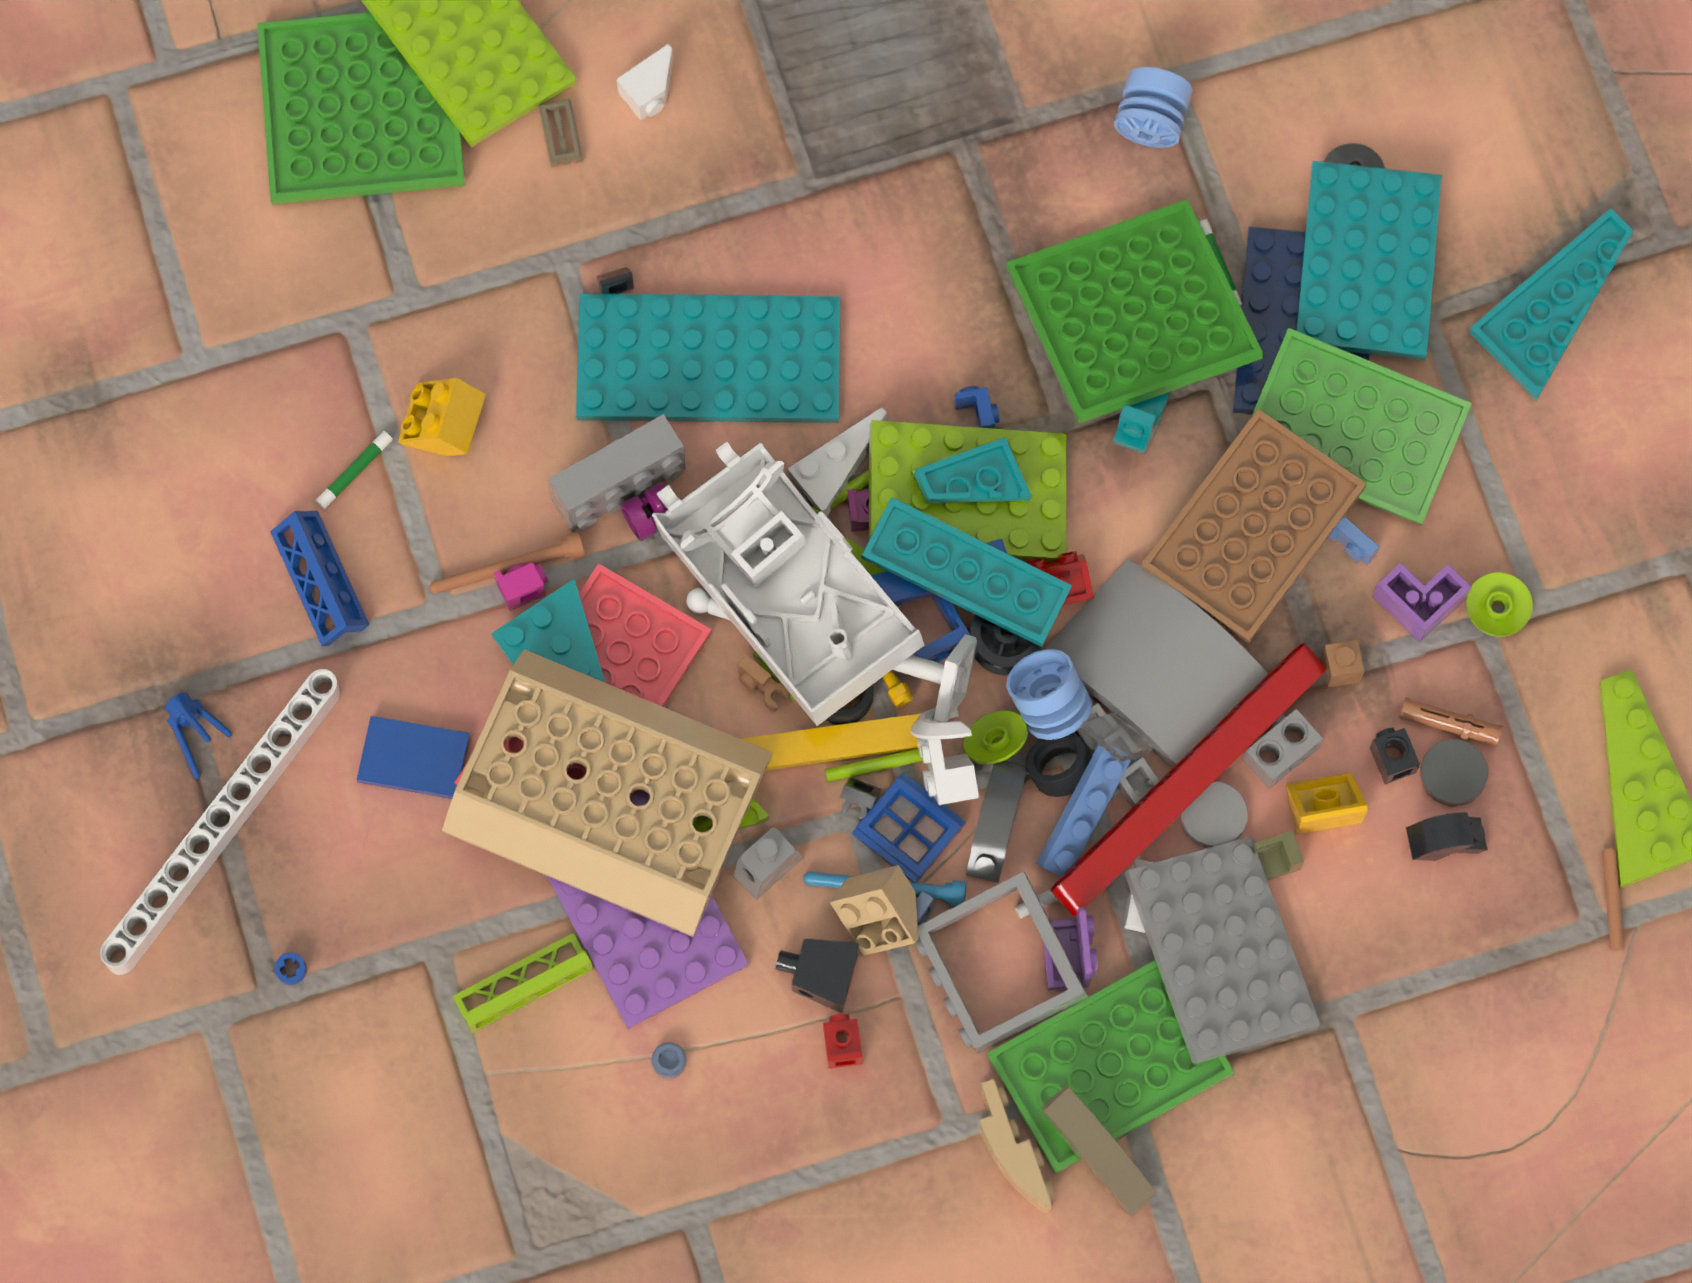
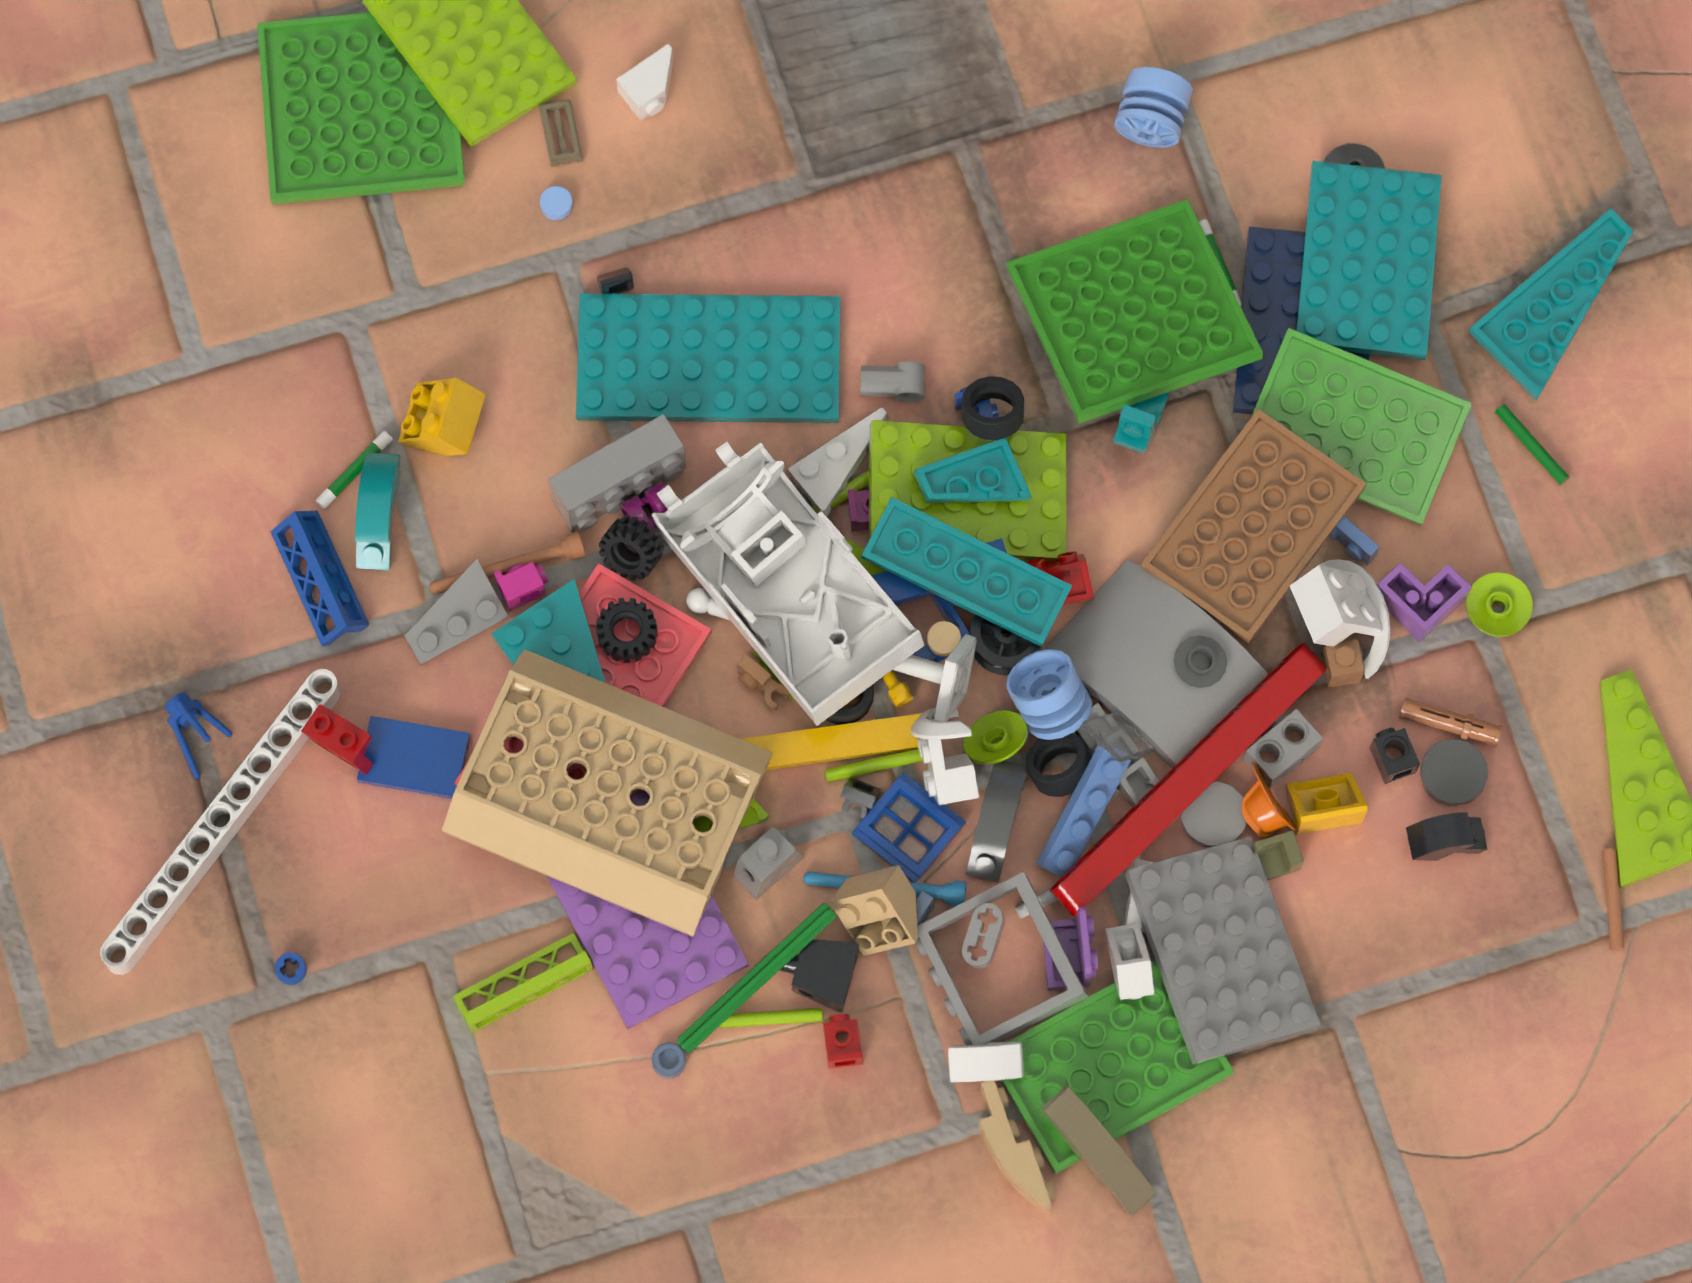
none -> red bracket [301,704,373,775]
none -> teal arch [355,453,400,570]
none -> light grey wing [404,559,509,665]
none -> light blue tile [540,186,573,220]
none -> black tyre [596,598,658,663]
none -> black tyre [598,516,664,581]
none -> green axle [677,903,837,1053]
none -> lime bar [720,1008,823,1028]
none -> light grey piece [860,361,925,402]
none -> tan tile [927,621,961,657]
none -> white slope [948,1042,1024,1082]
none -> black tyre [962,376,1024,440]
none -> light grey beam [962,903,1005,969]
none -> white slope [1105,923,1154,1000]
none -> dark grey piece [1174,635,1227,688]
none -> orange piece [1241,762,1297,838]
none -> white piece [1290,559,1391,679]
none -> green bar [1495,404,1570,485]

